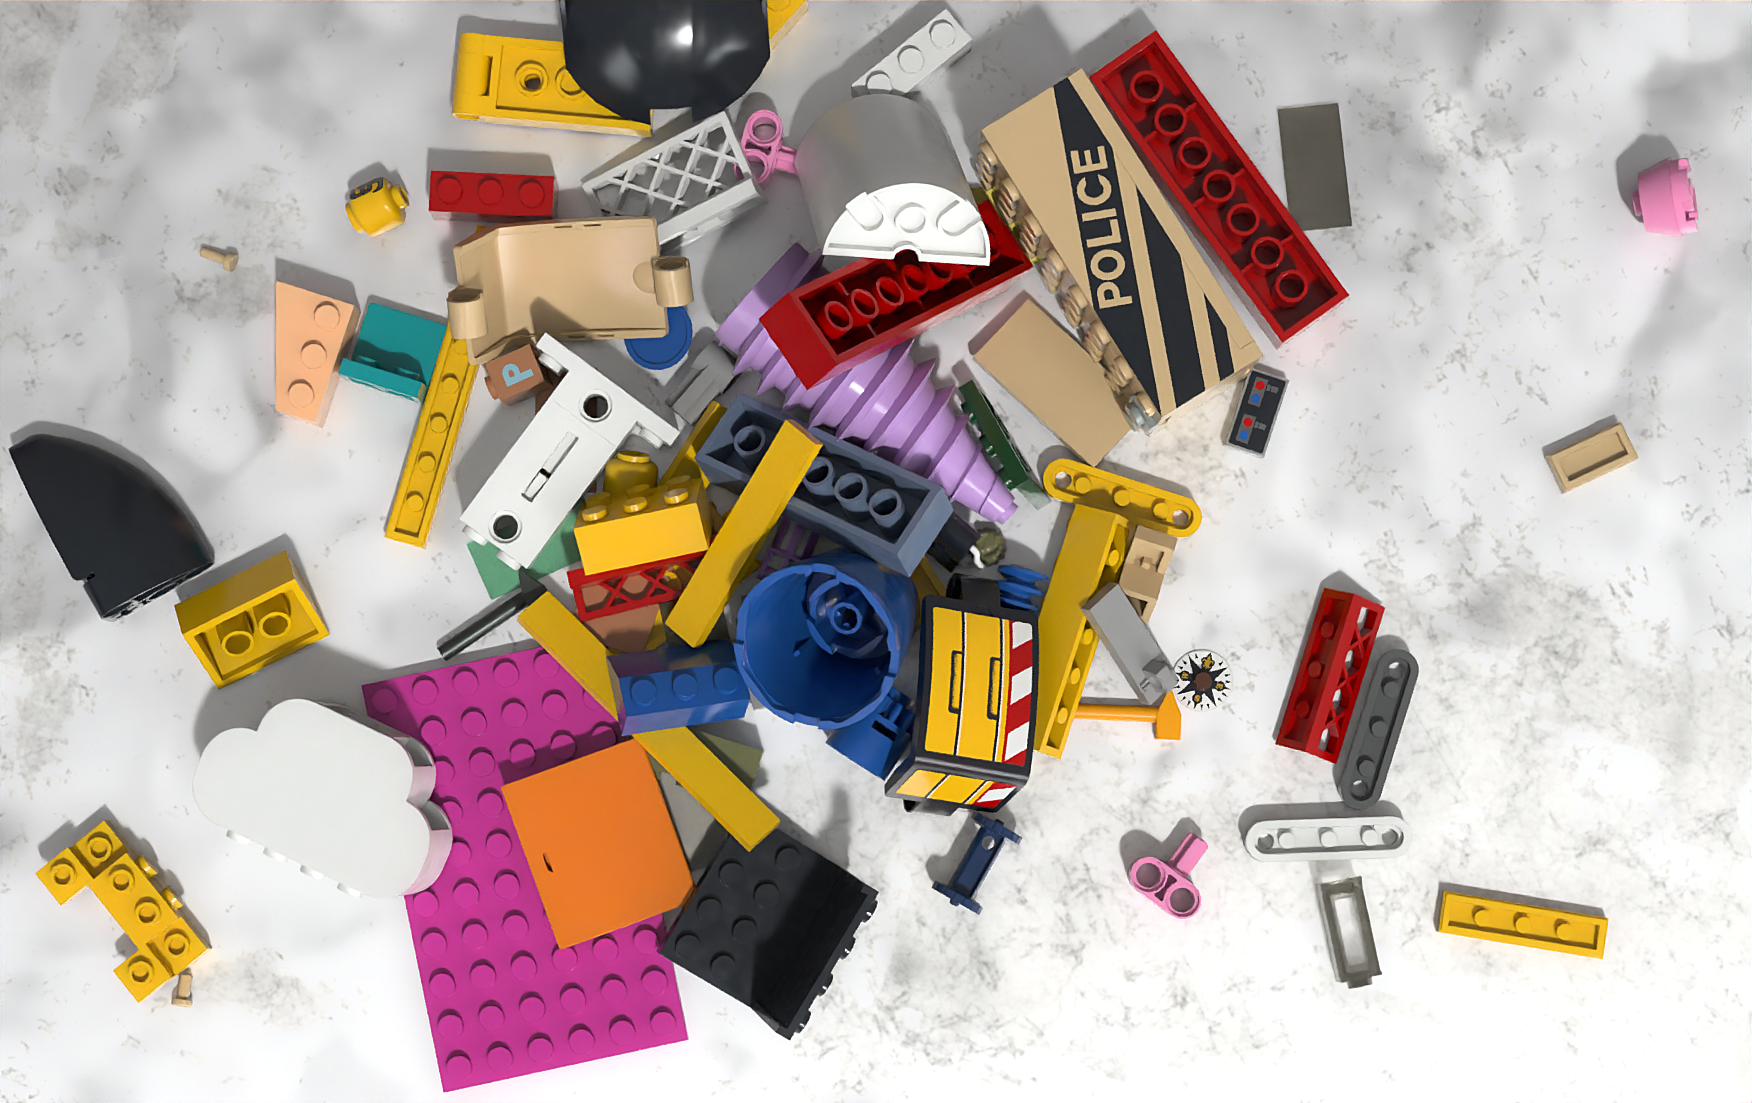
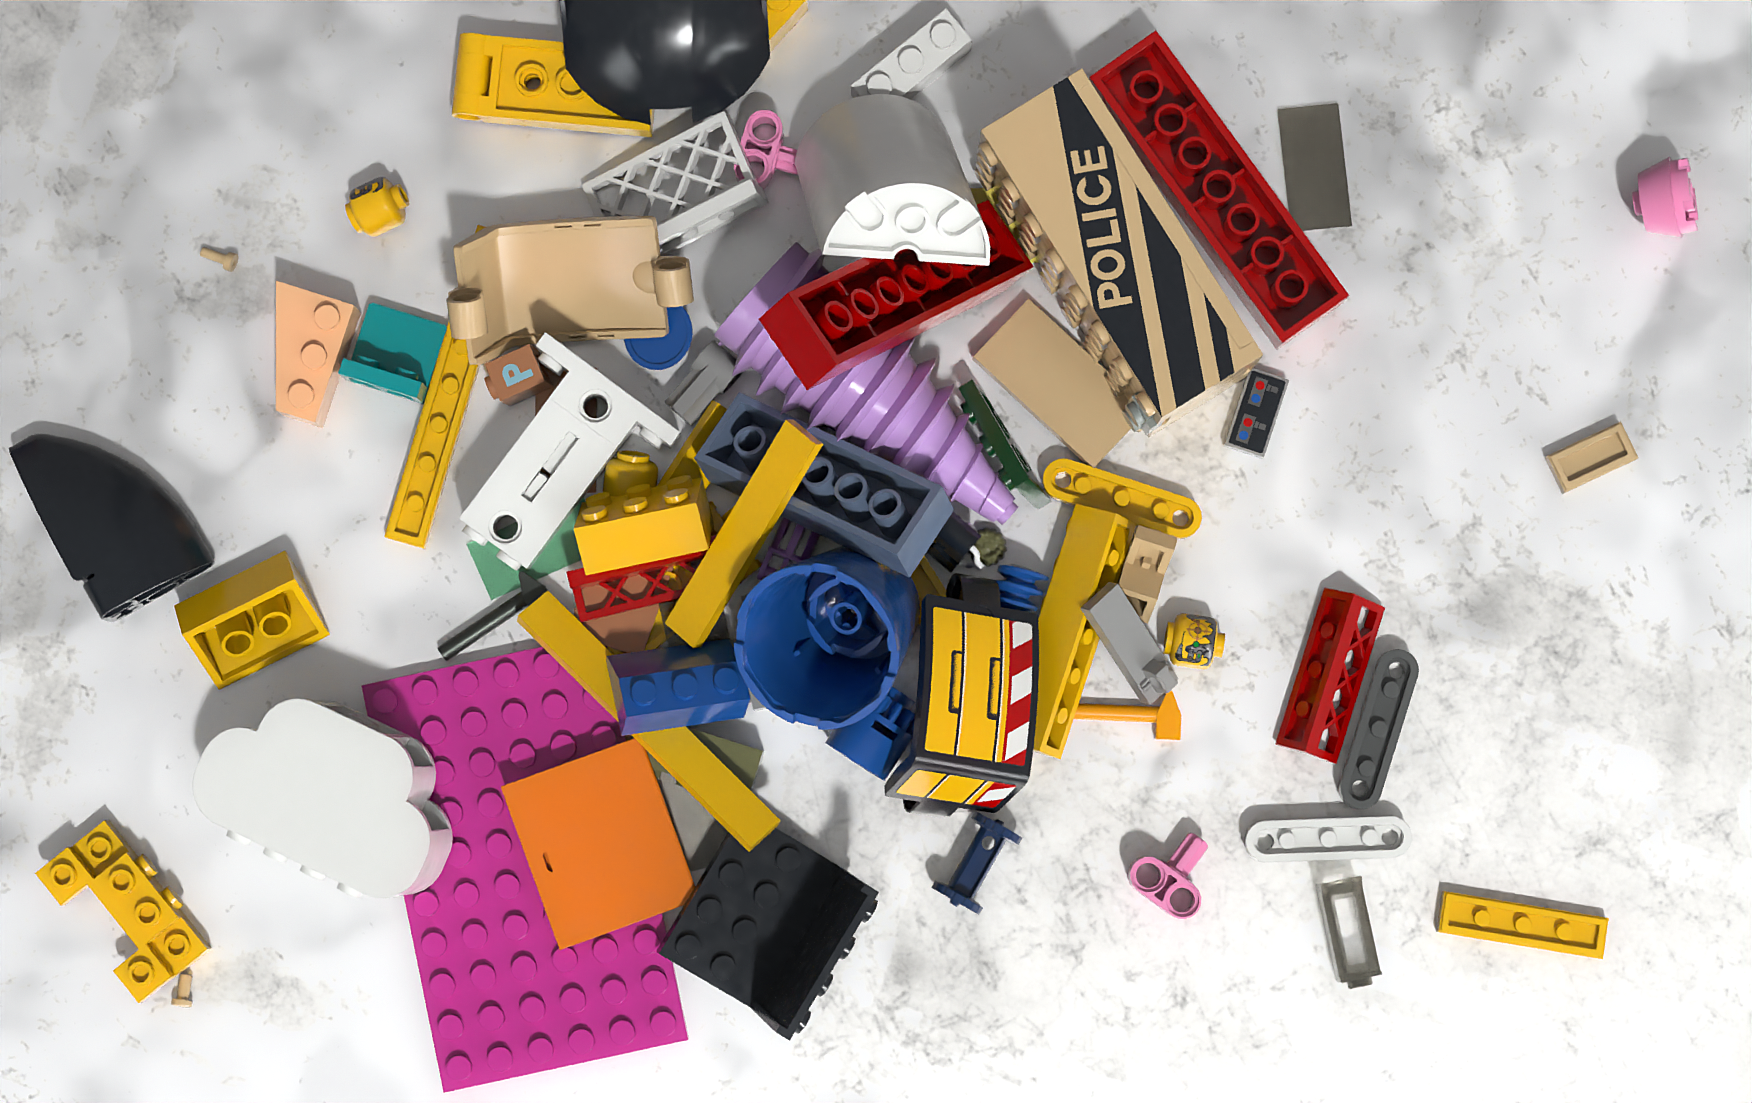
red brick [428,170,559,223] -> none
piece [1173,650,1233,712] -> none
none -> yellow head [1163,613,1225,670]

